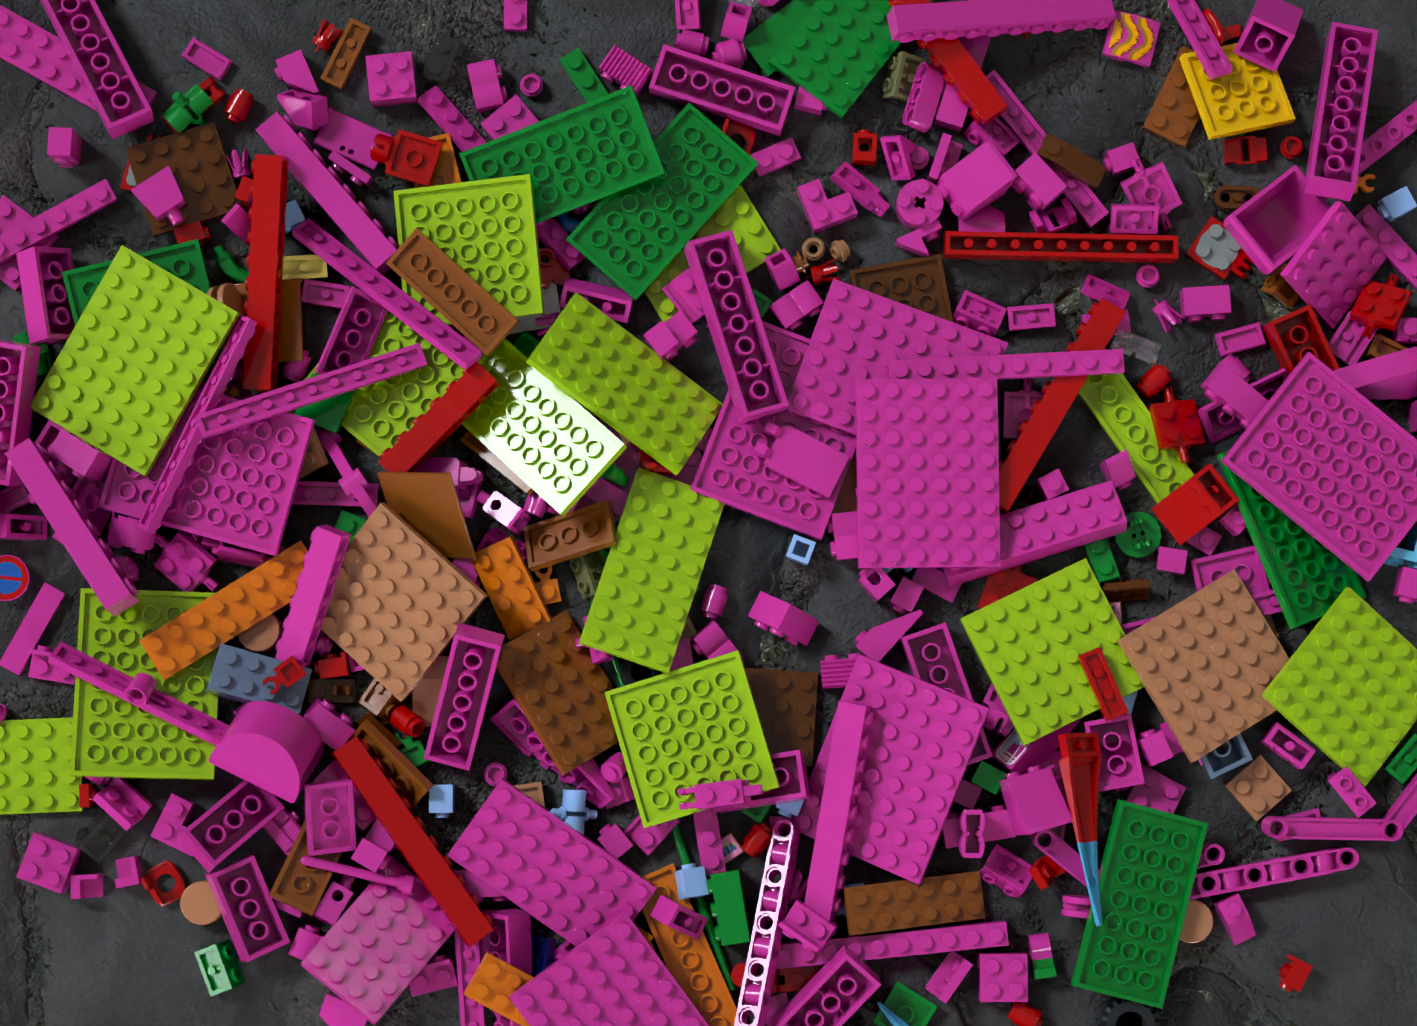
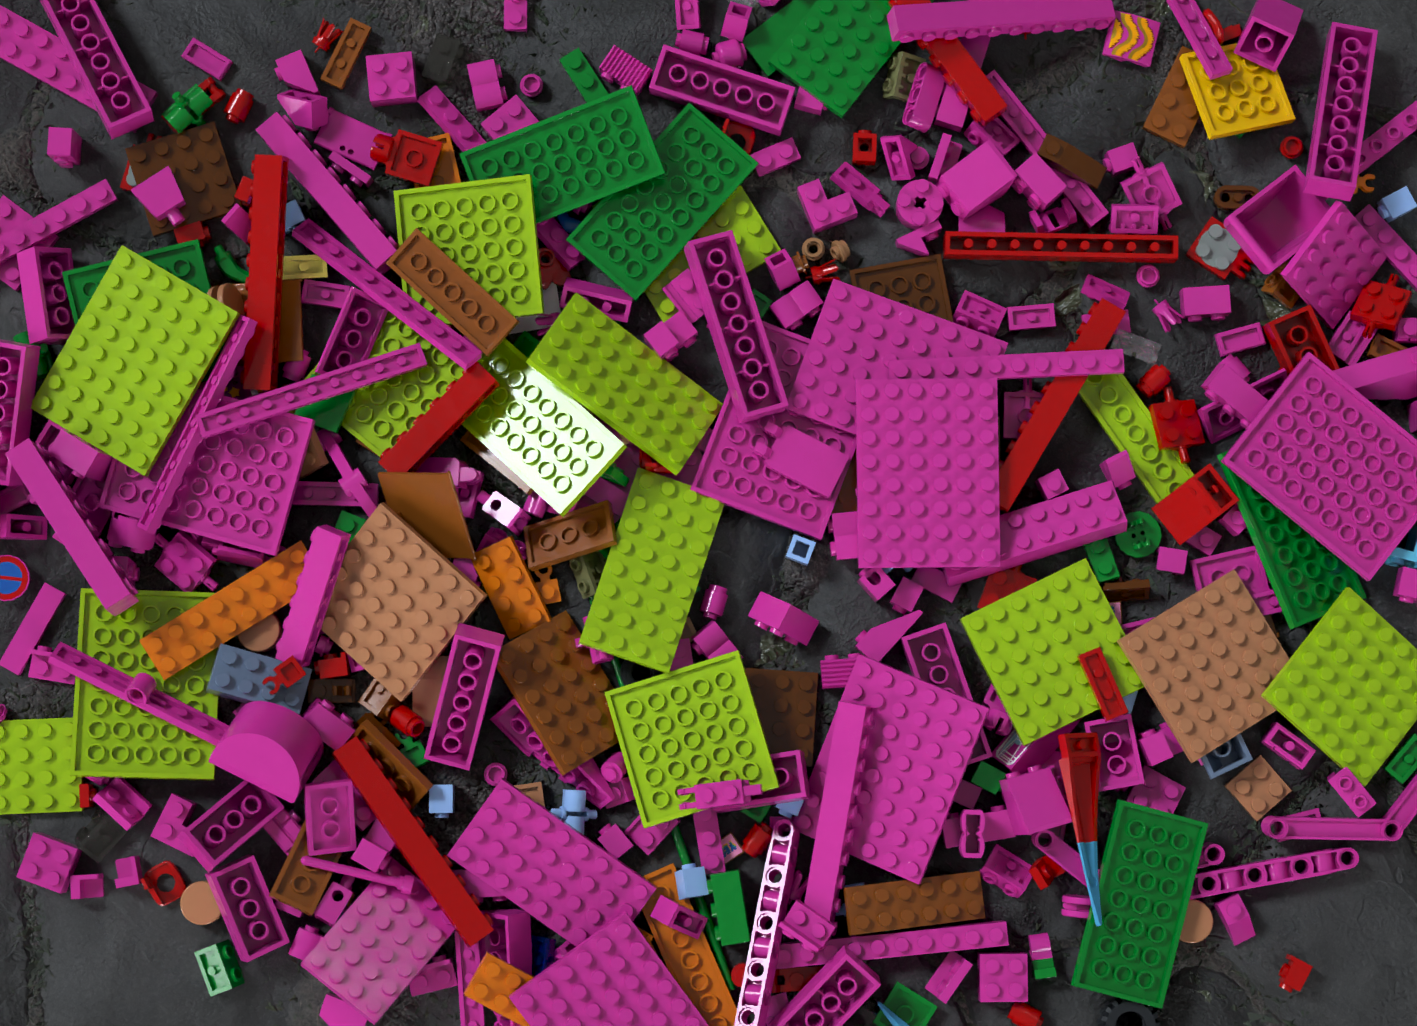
dark pink piece [225,148,251,180] -> none
red piece [1222,136,1267,165] -> none

